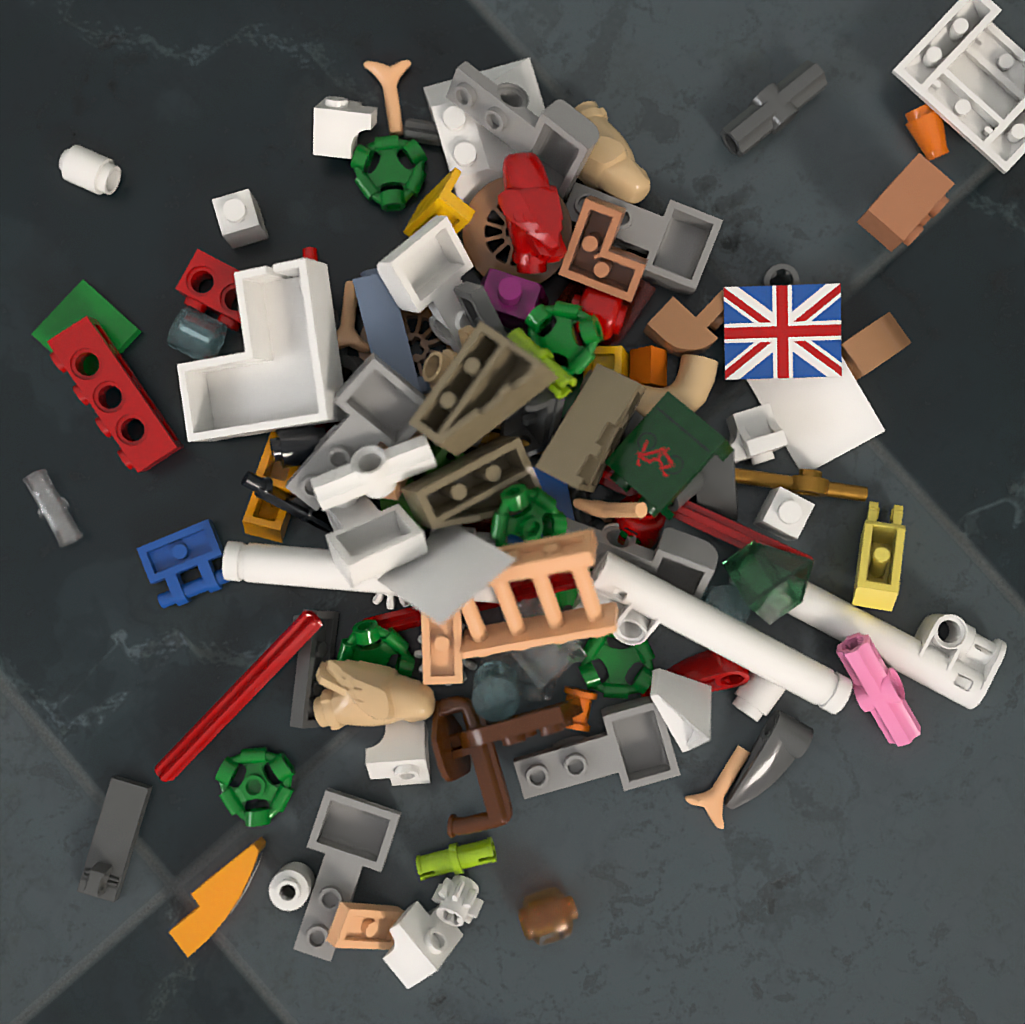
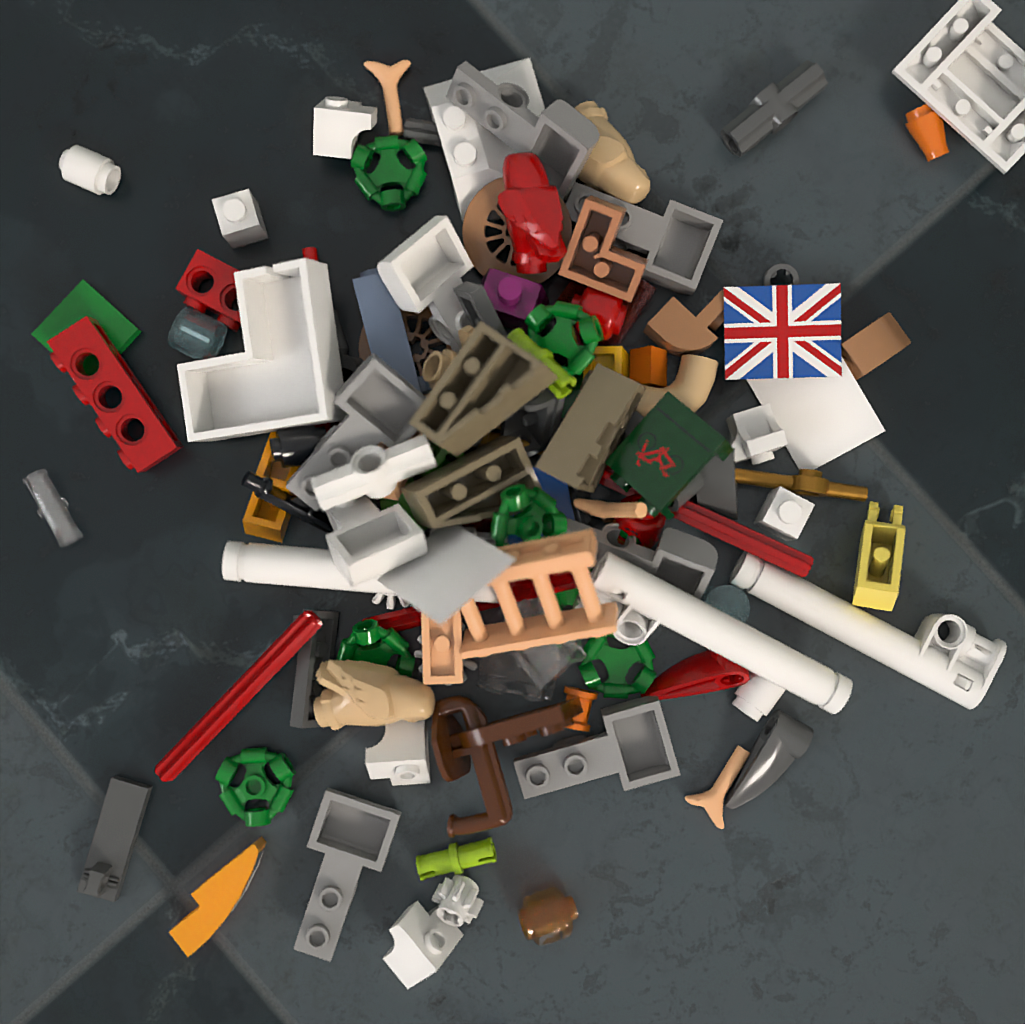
blue plate [136,519,230,609] -> none
white brick [269,862,315,911] -> none
light nougat plate [326,902,404,950] -> none
light nougat piece [336,281,370,353] -> none
yellow panel [403,167,475,237] -> none
clear light blue piece [472,661,520,722] -> none
white slope [650,668,712,752] -> none
clear green slope [722,540,815,624] -> none
bright pink piece [836,632,921,747] -> none
nougat brick [857,153,955,252] -> none

